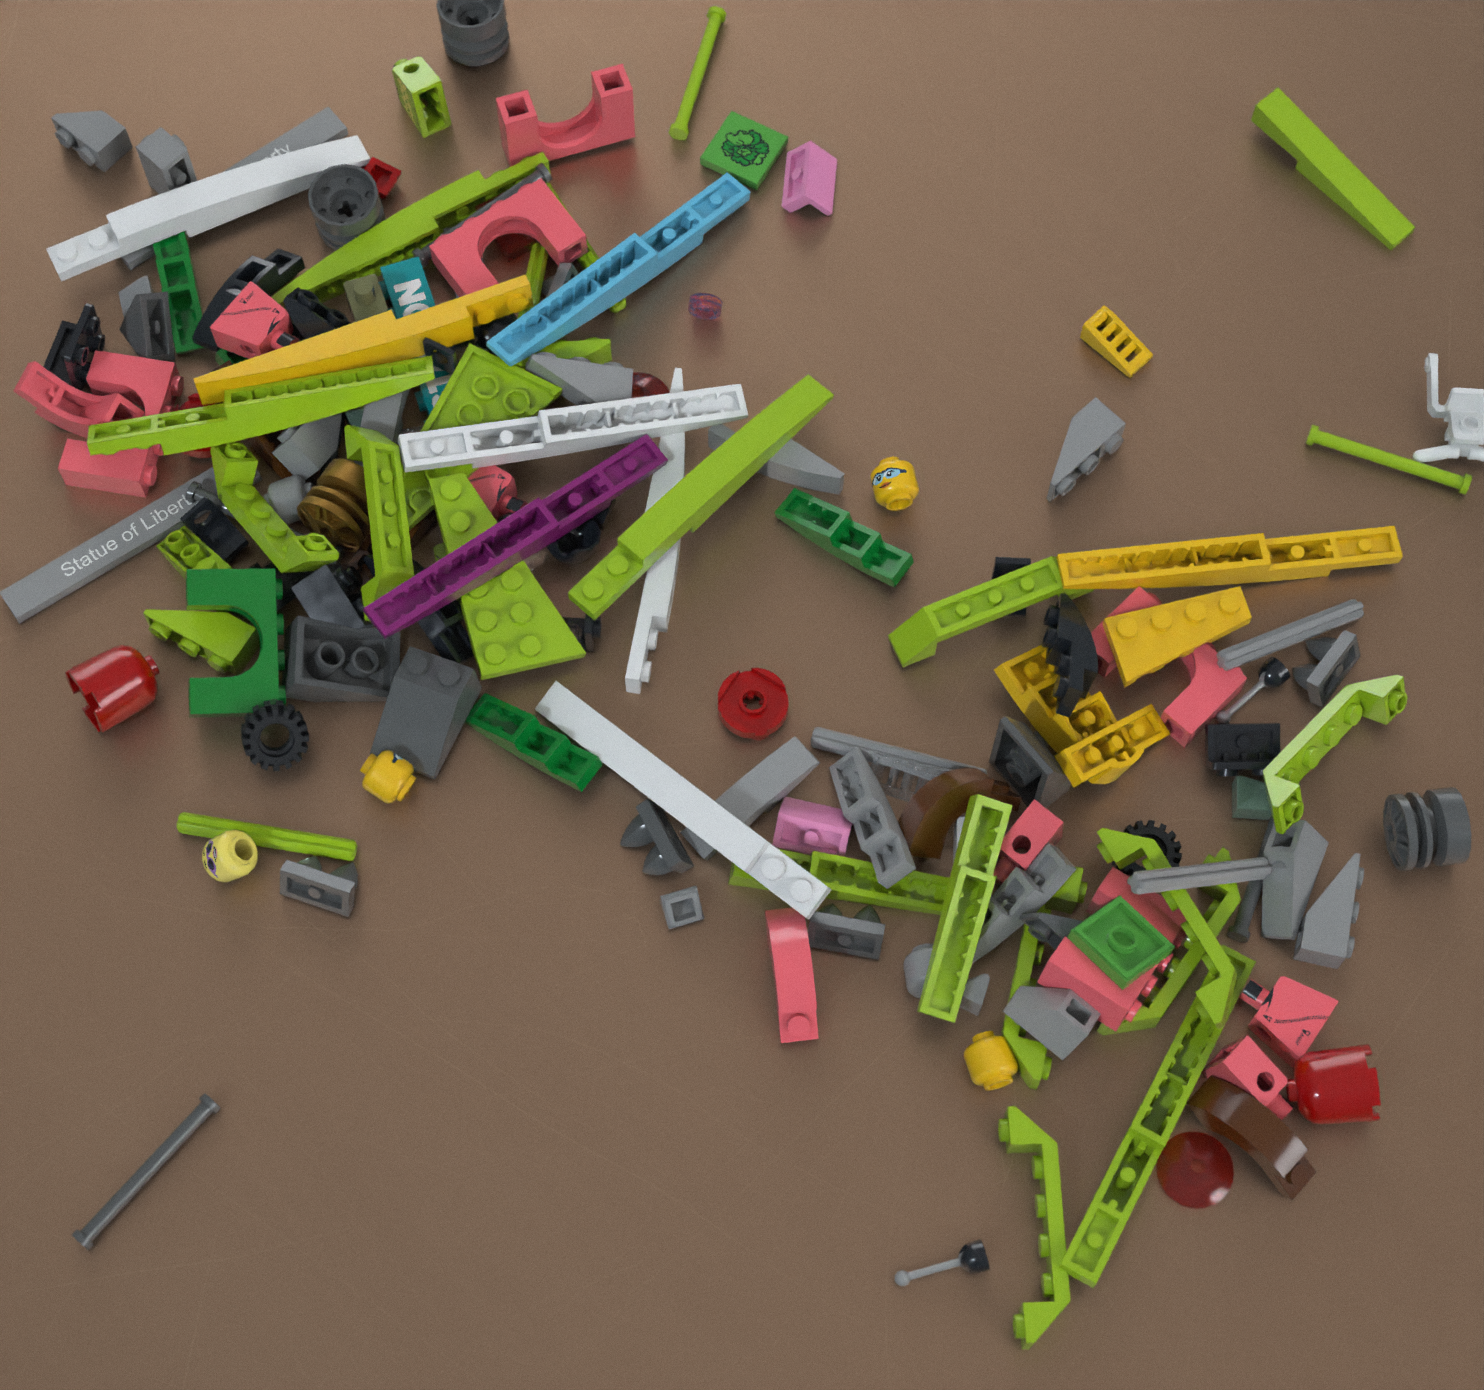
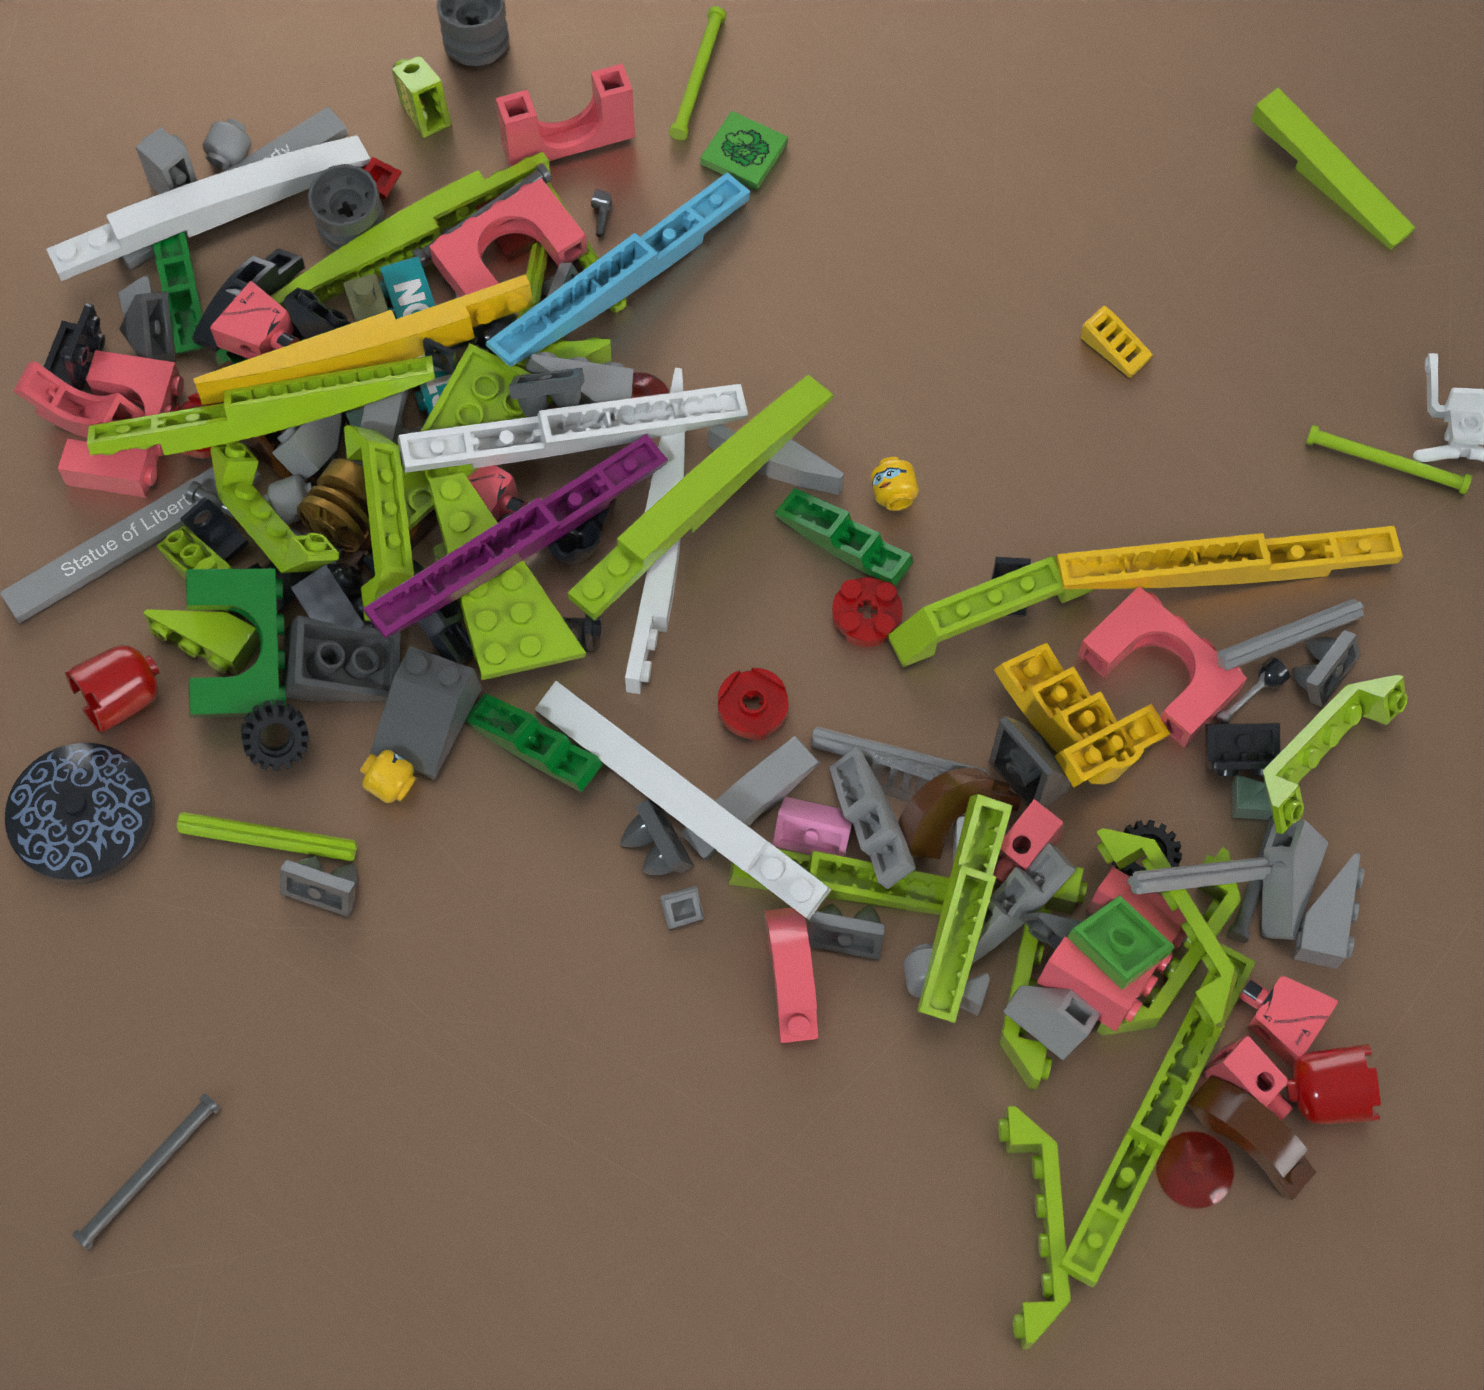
light grey slope [52,111,133,172] -> none
light yellow head [202,830,258,883] -> none
clear pink tile [688,293,723,320] -> none
bright pink panel [782,141,837,216] -> none
hinge [895,1239,990,1286] -> none
yellow head [964,1031,1019,1091] -> none
black slope [1042,593,1098,717] -> none
light grey slope [1047,397,1126,502] -> none
yellow wing [1102,586,1252,688] -> none
dark grey wheel [1383,787,1471,871] -> none
none -> black dish [5,743,155,885]
none -> light grey head [202,119,252,170]
none -> dark grey tile [509,368,585,417]
none -> dark grey hand [591,189,613,237]
none -> red plate [832,577,903,647]

